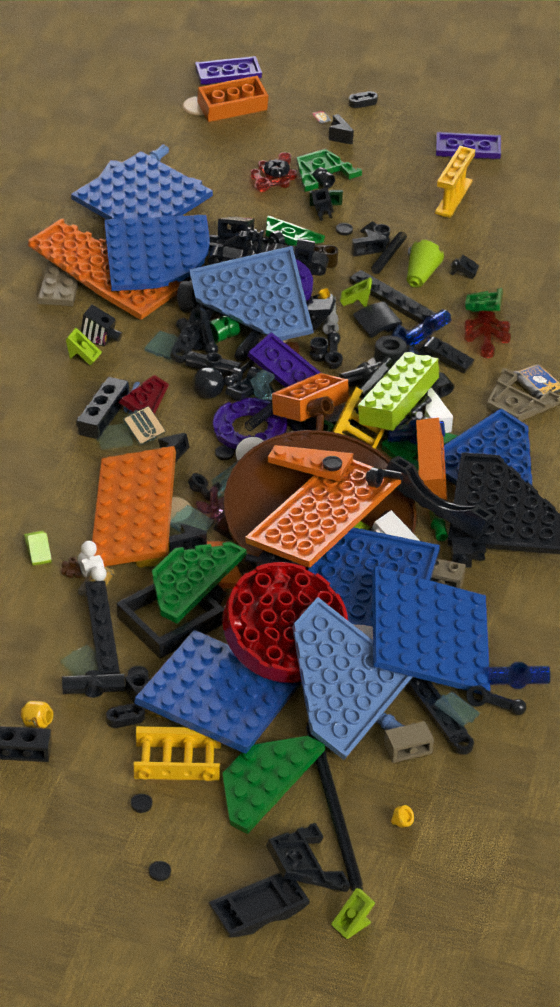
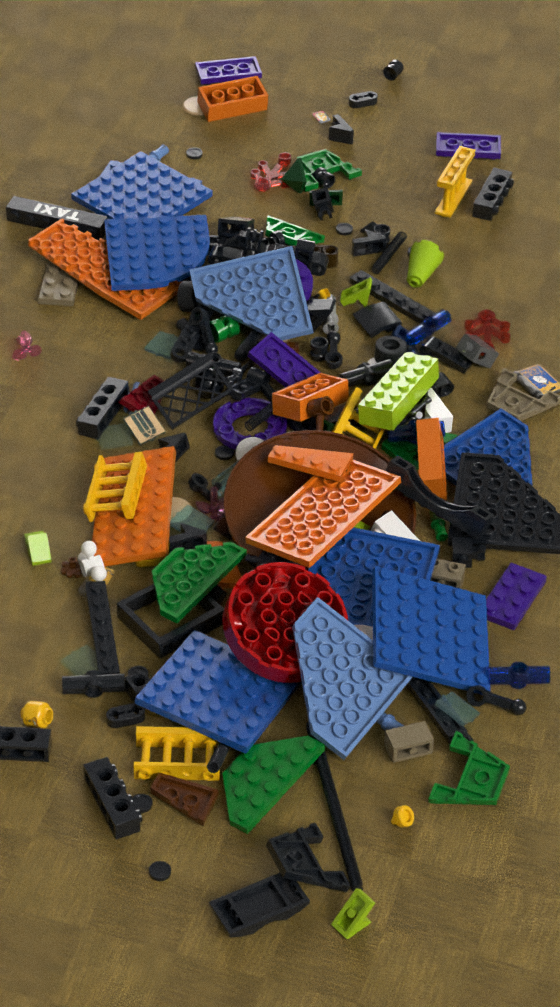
lime slope [66,328,102,365] -> none
black torso [81,304,123,347] -> none
clear light blue bracket [250,370,275,401] -> none
black gear [264,158,290,177] -> none
black piece [323,456,342,471] -> none
black plate [346,355,392,402] -> none
black plate [366,467,403,488] -> none
black bracket [450,254,479,279] -> none
green wing [465,288,503,312] -> none
none -> brick [6,196,108,240]
none -> clear pink plant [12,330,42,360]
none -> yellow fence [83,452,147,522]
none -> black brick [83,757,142,840]
none -> black fence [148,353,234,430]
none -> reddish brown wing [151,772,219,826]
none -> piece [186,147,203,159]
none -> black piece [207,743,230,773]
none -> dark green slope [281,158,307,193]
none -> black wheel [383,59,404,80]
none -> green wing [428,731,510,805]
none -> dark grey torso [456,333,500,368]
none -> black brick [472,168,514,221]
none -> dark purple plate [486,563,547,630]

